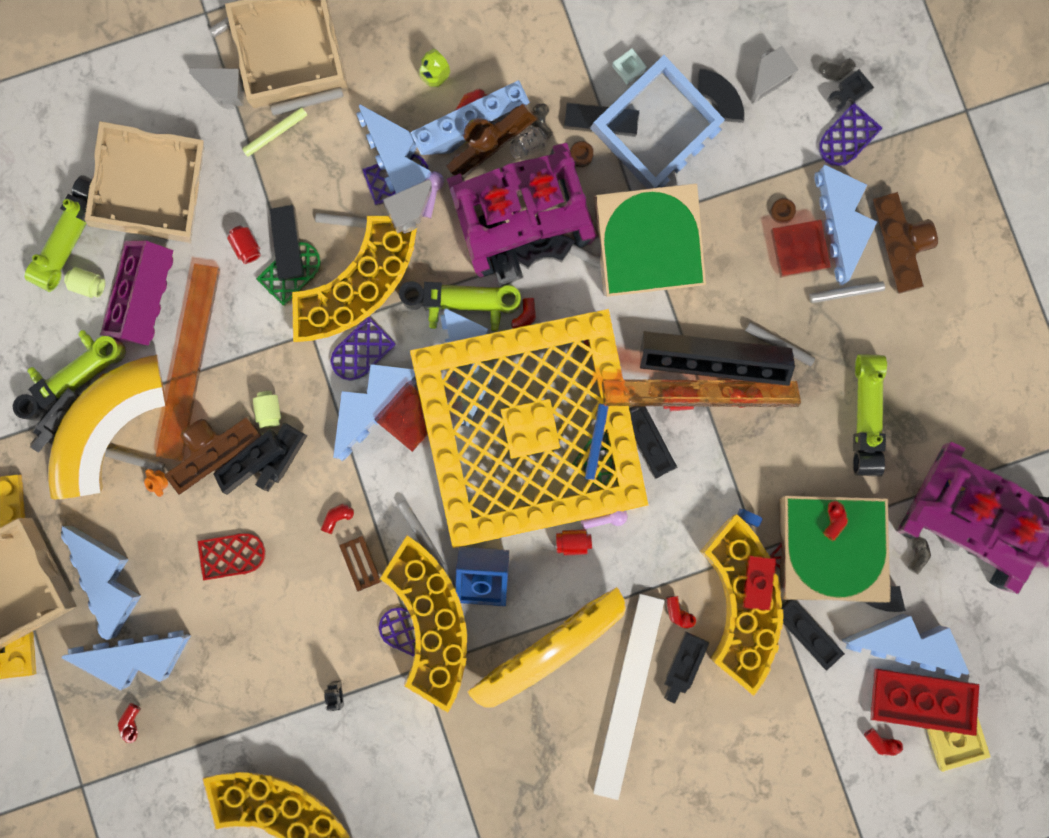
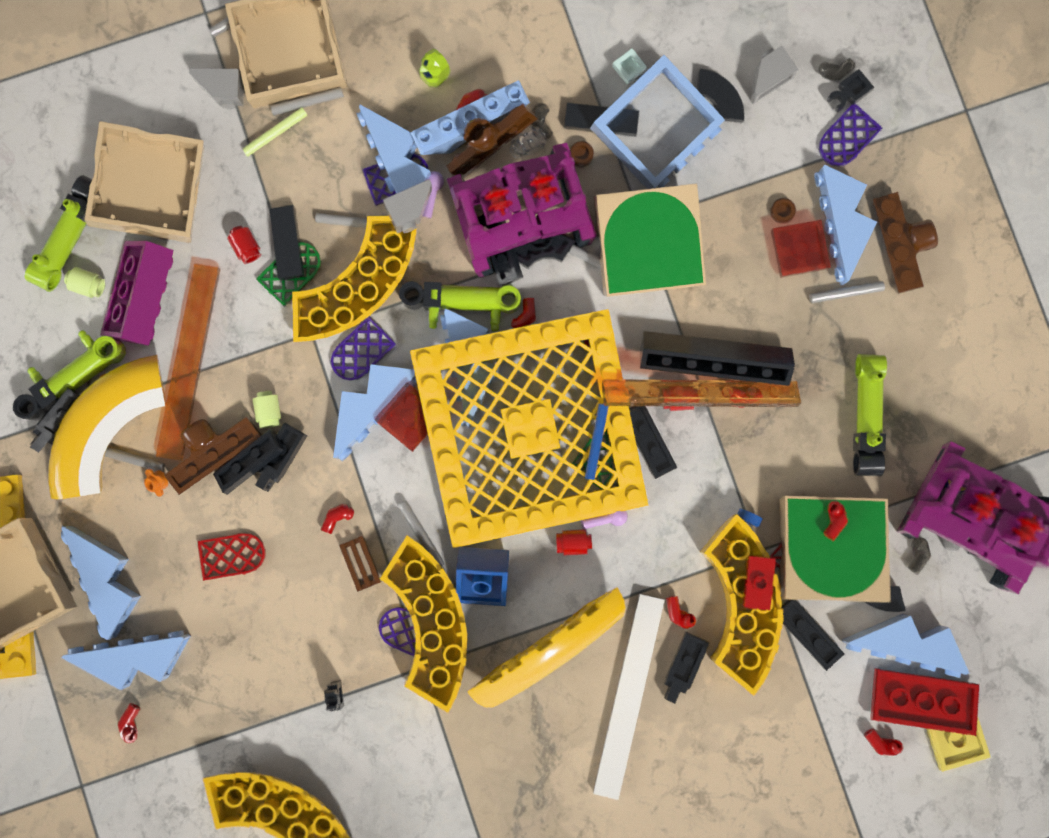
light grey bar [745,322,815,367] -> none

